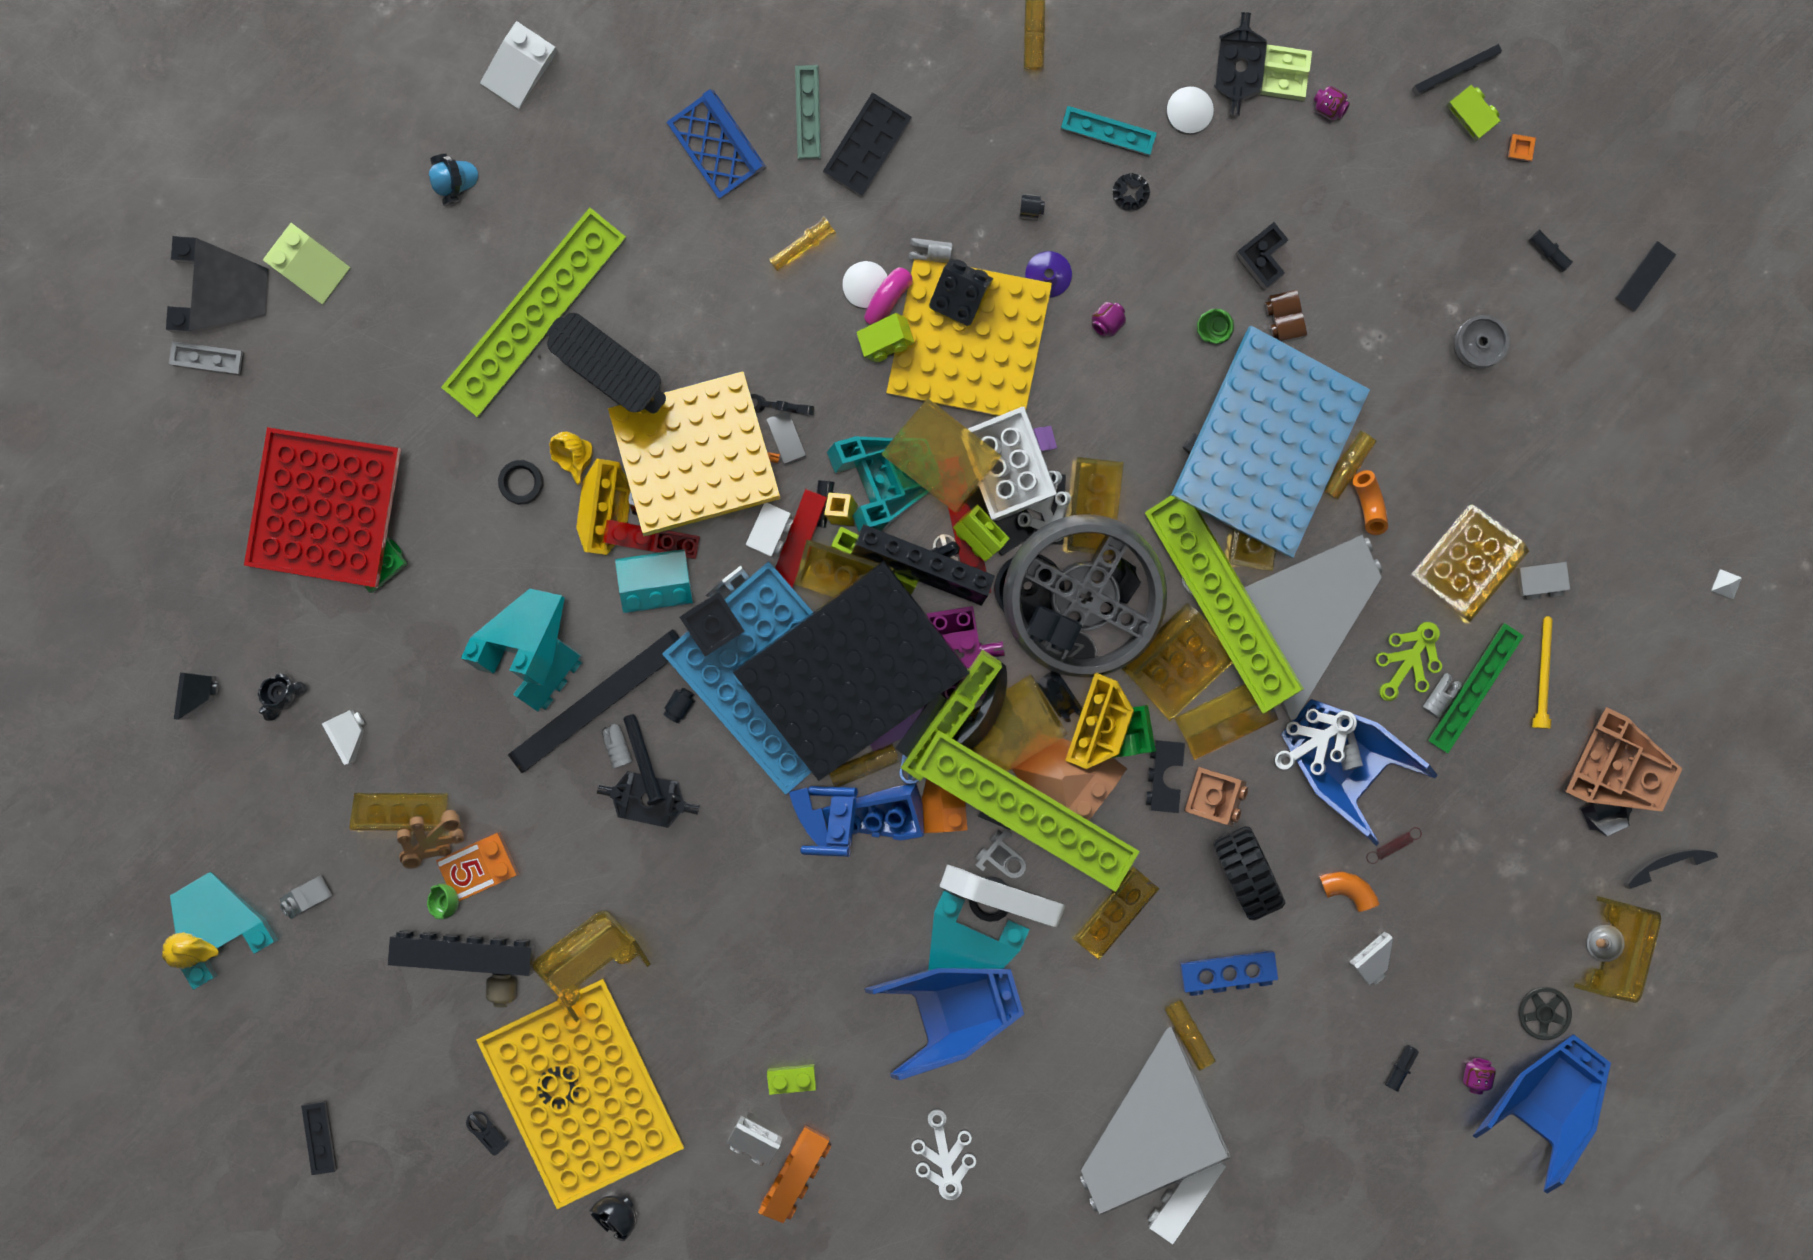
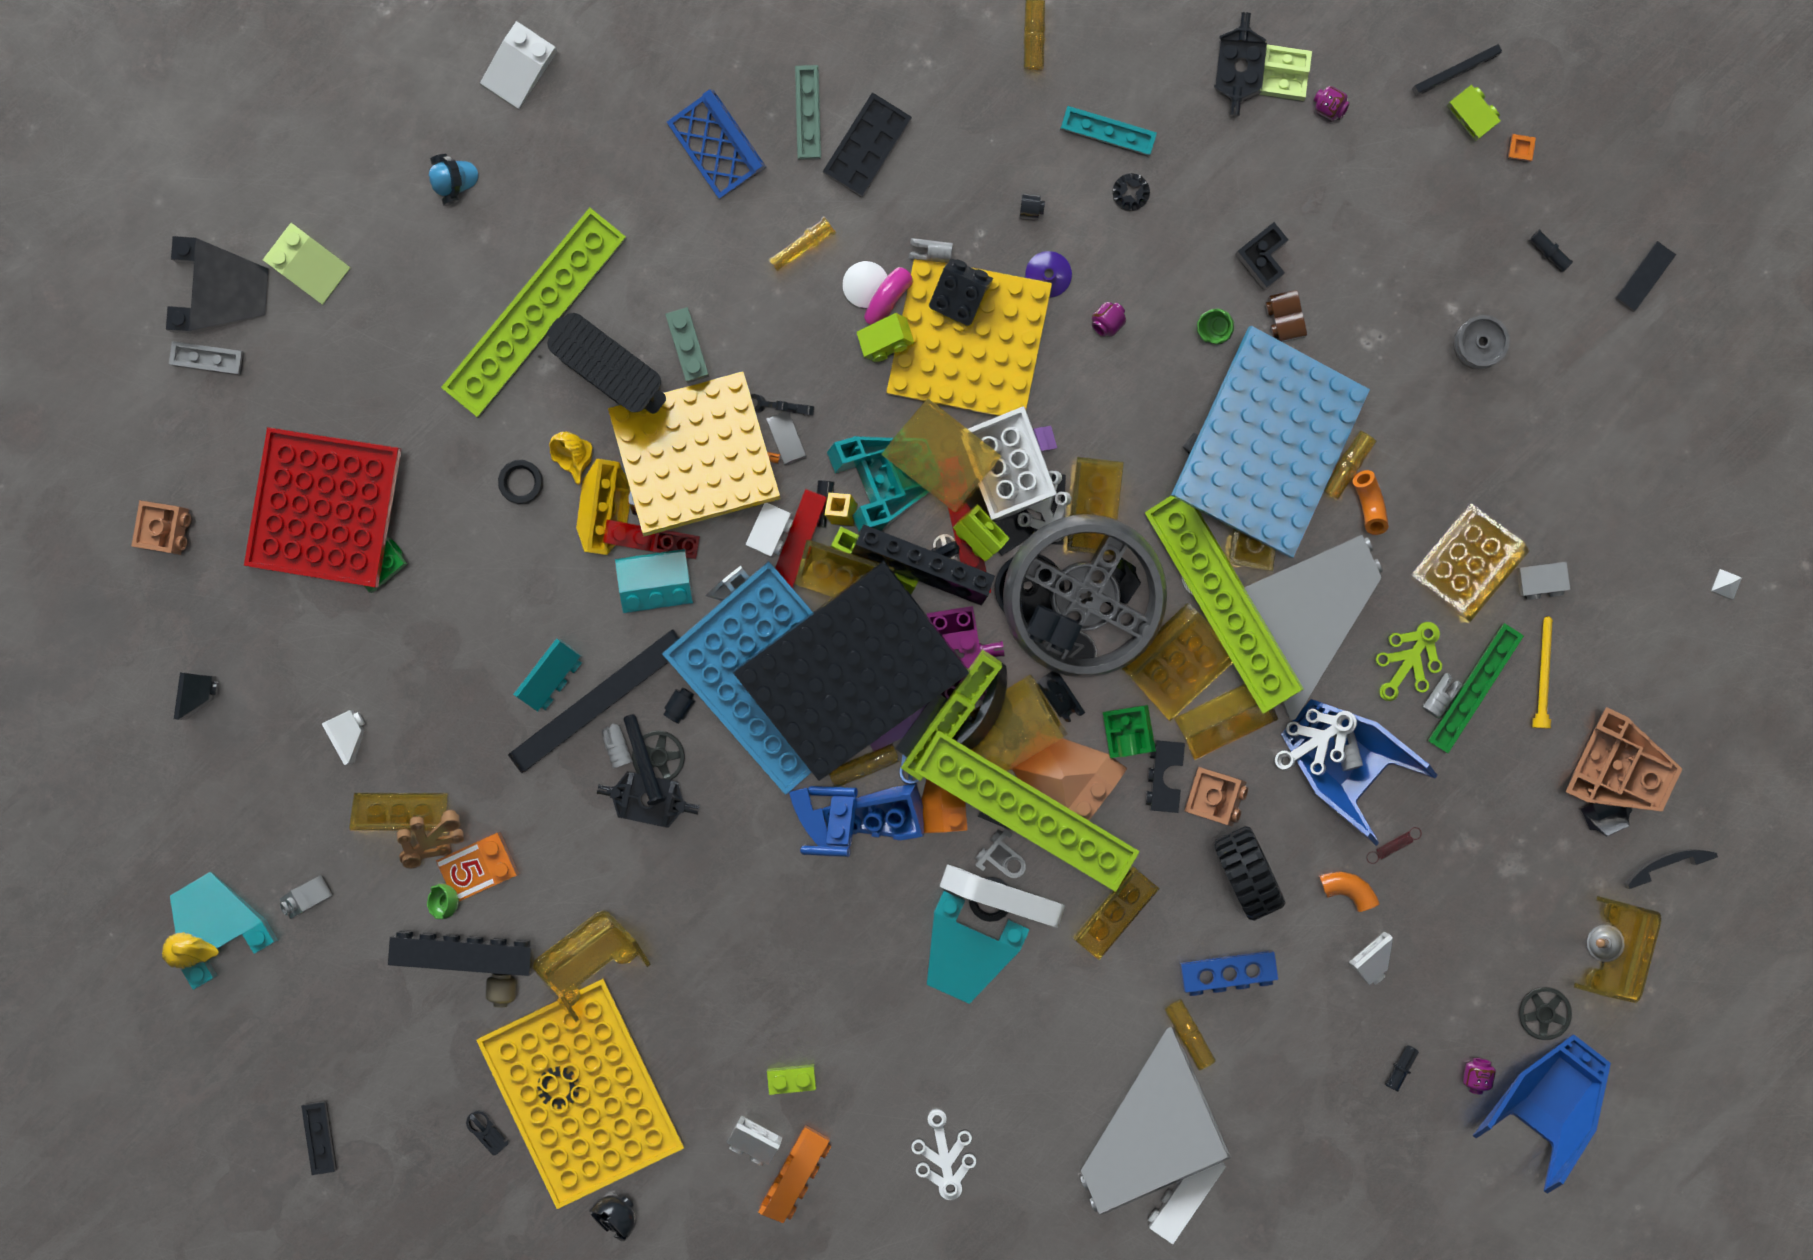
black hair [258,673,307,721] -> none
teal wedge [461,588,565,686] -> none
black plate [679,591,744,657] -> none
blue windscreen [864,968,1024,1081] -> none
yellow wedge [1065,673,1134,769] -> none
white dish [1167,87,1214,133] -> none
none -> nougat plate [131,500,191,555]
none -> pearl dark grey wheel [632,731,685,780]
none -> sand green brick [665,307,710,383]

